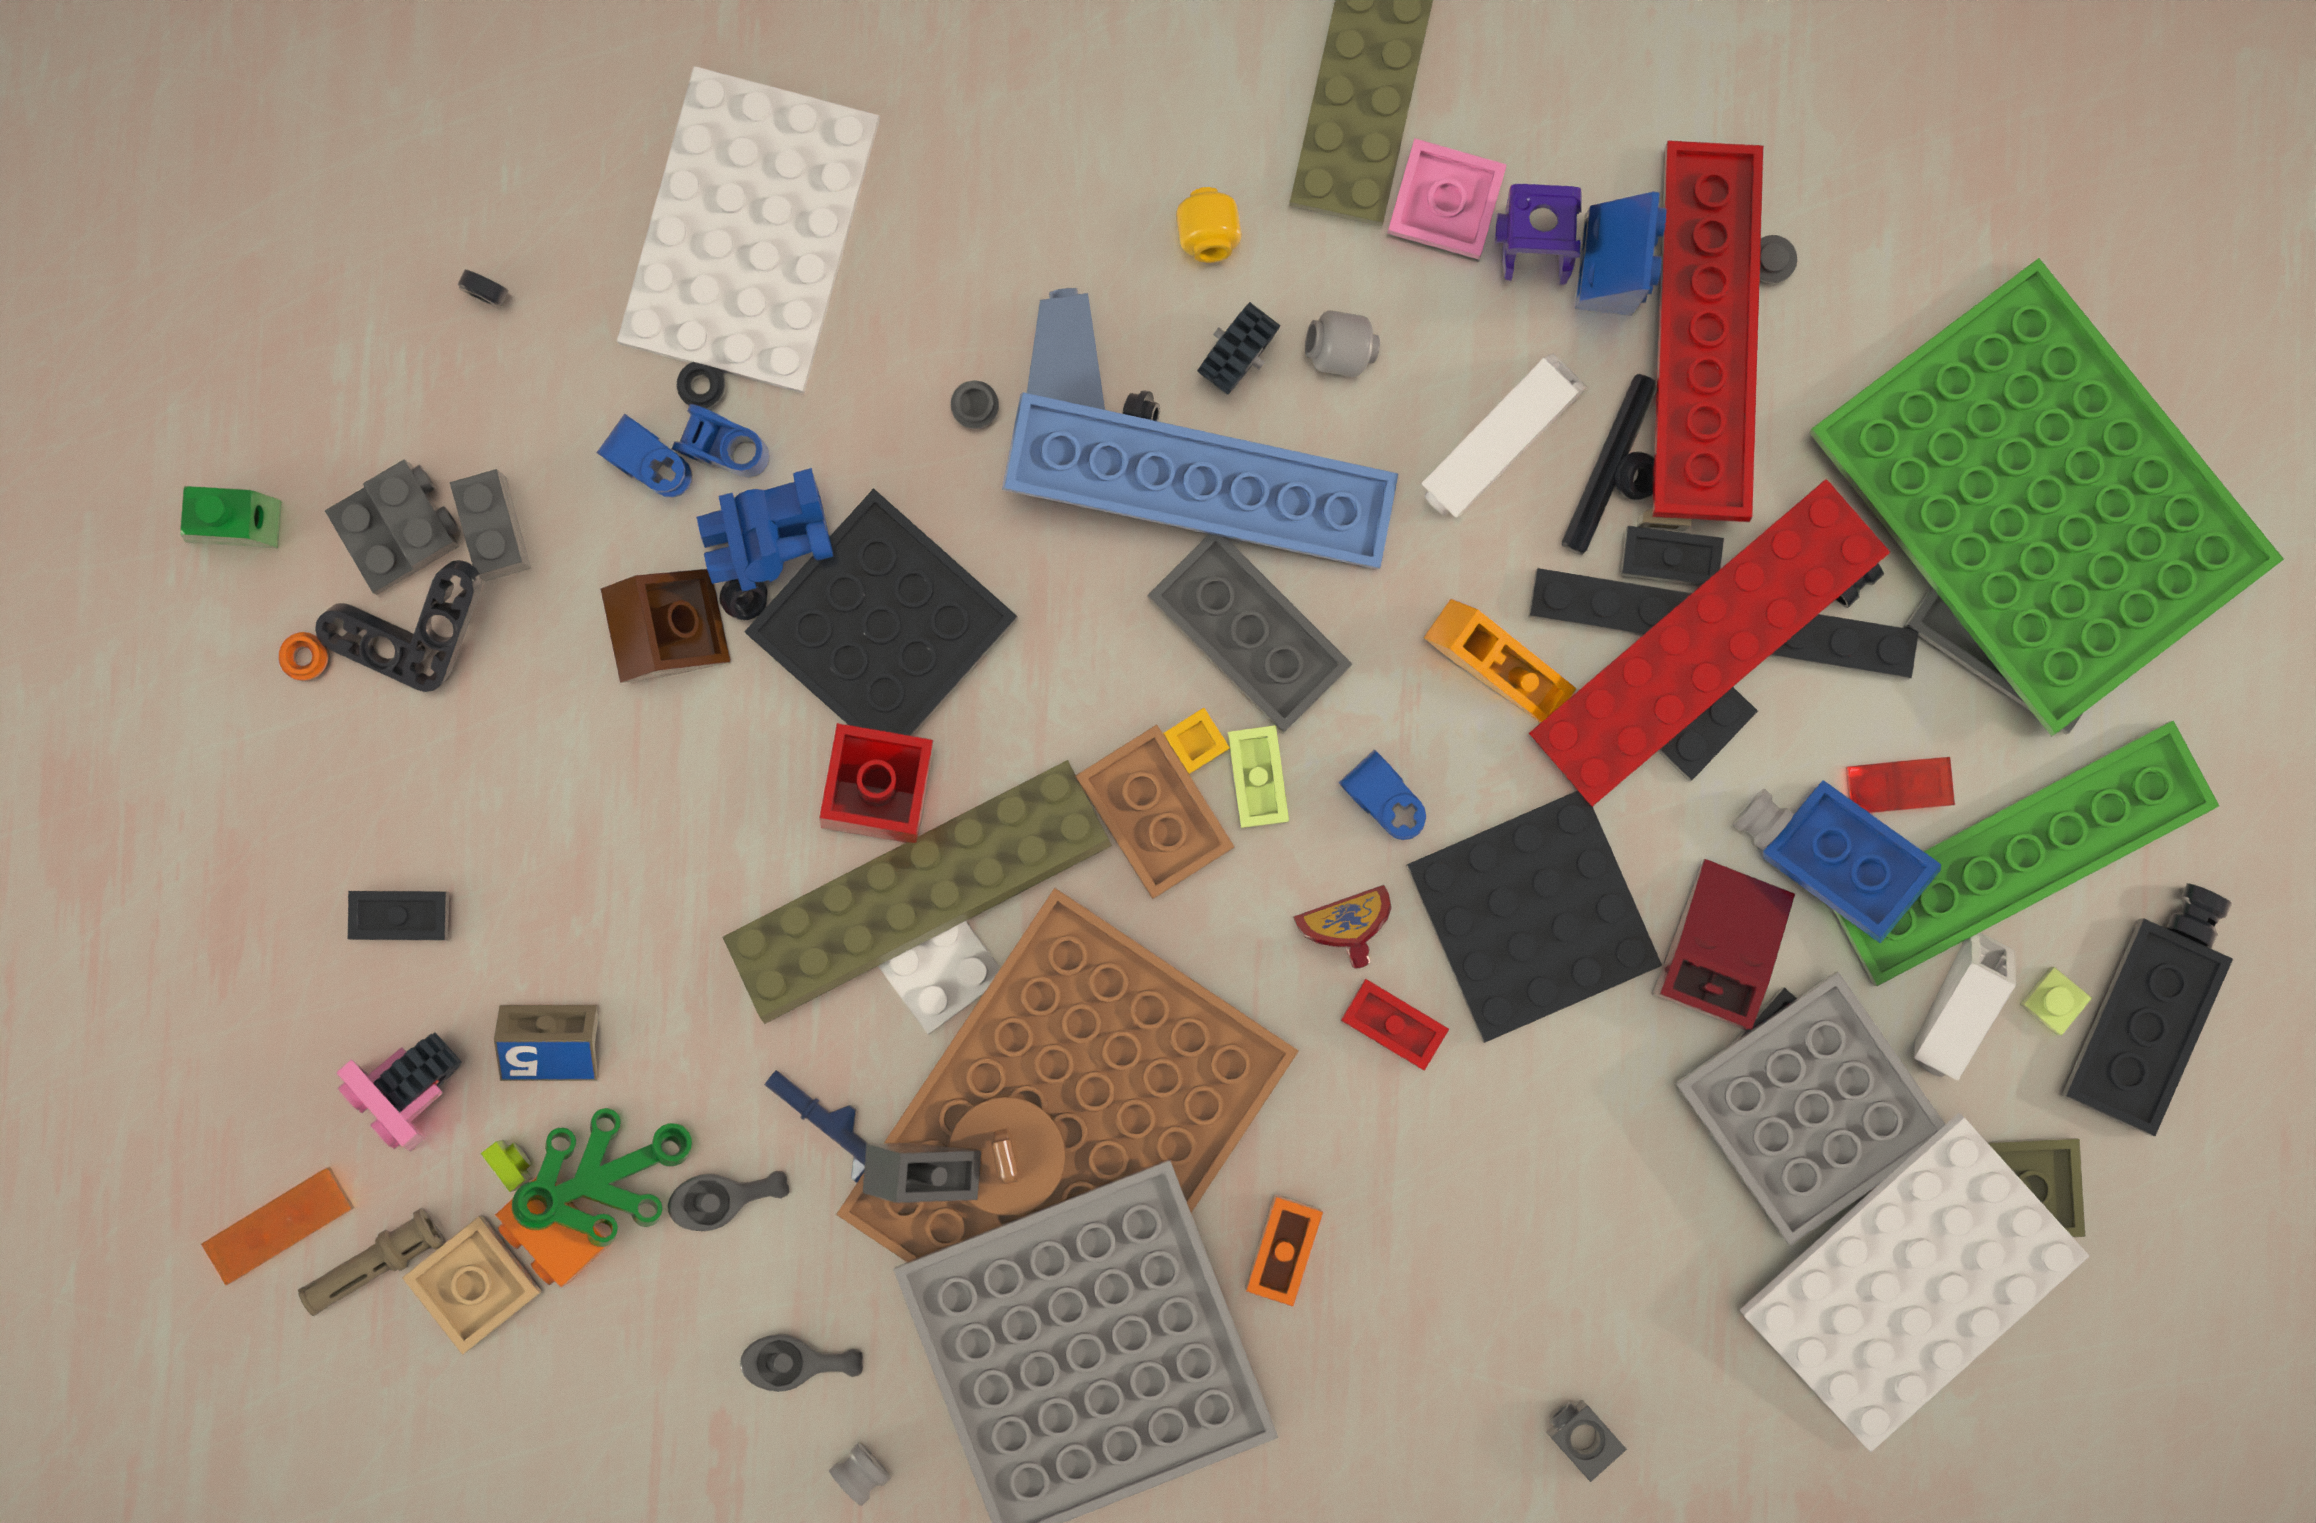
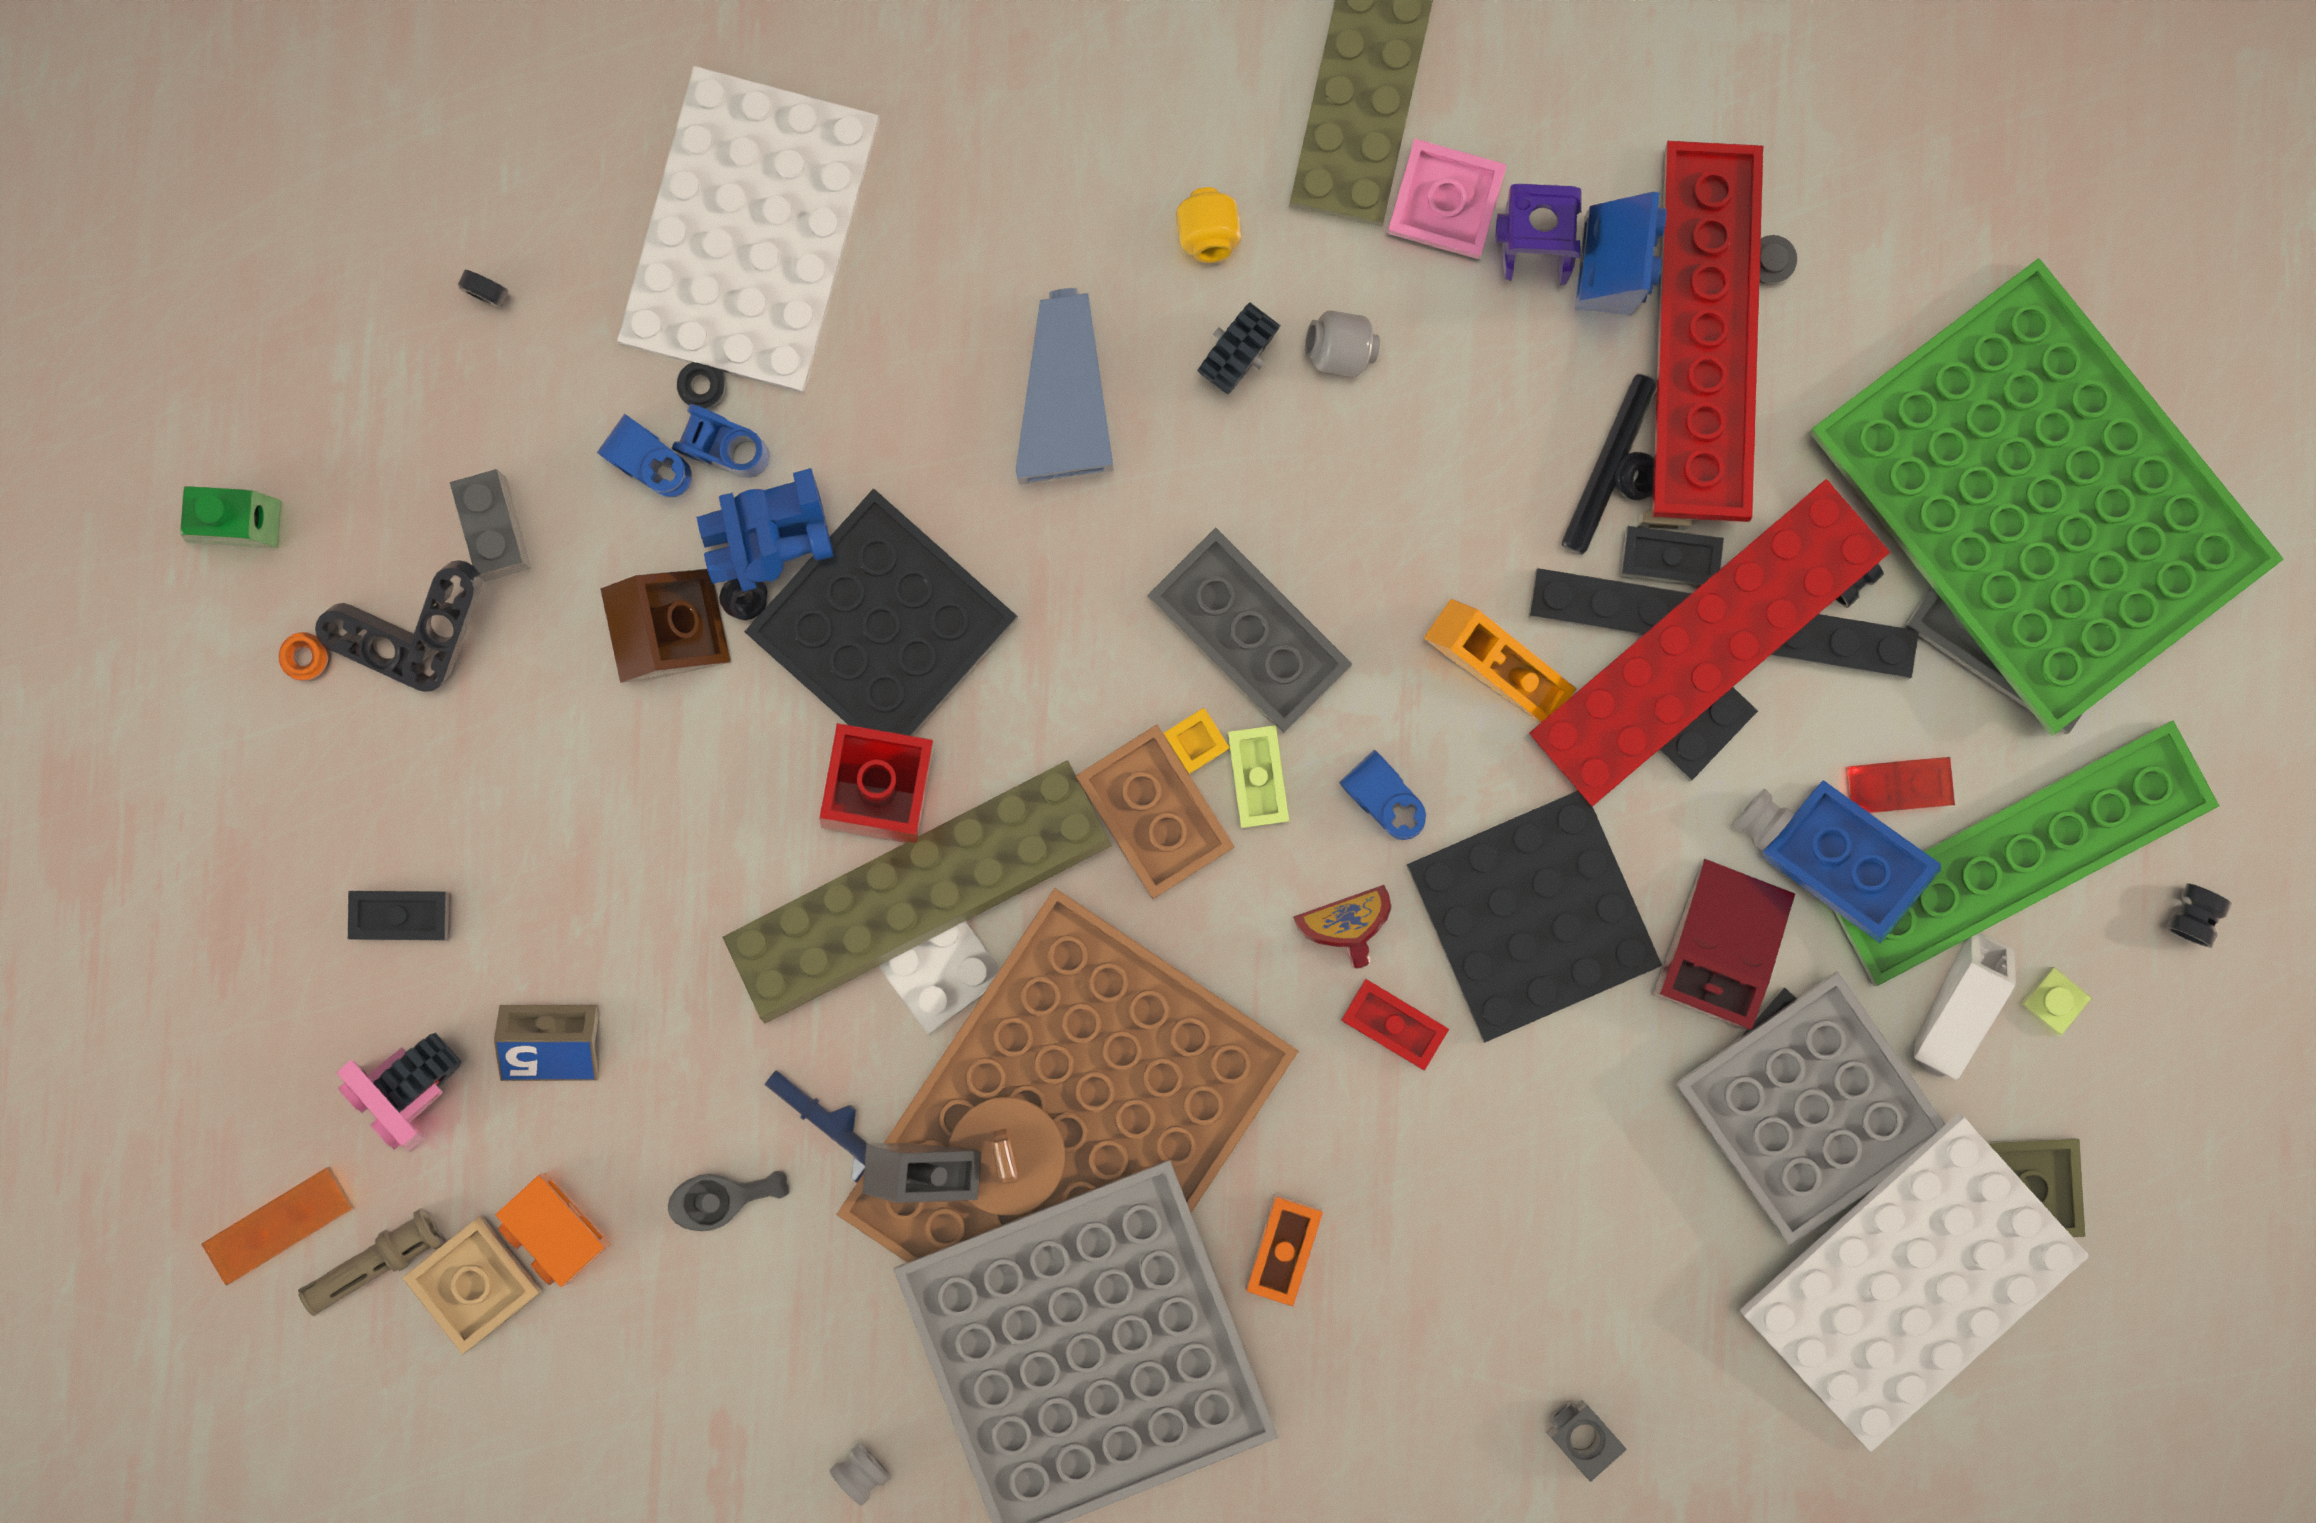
dark grey plate [325,459,459,595] -> none
lime plate [480,1140,533,1192] -> none
green plant [512,1108,692,1247] -> none
dark grey piece [740,1334,863,1392] -> none
dark grey plate [951,380,999,429] -> none
medium blue plate [1002,392,1398,569] -> none
black plate [1122,390,1160,421] -> none
white slope [1421,354,1587,517] -> none
black plate [2062,918,2233,1136] -> none

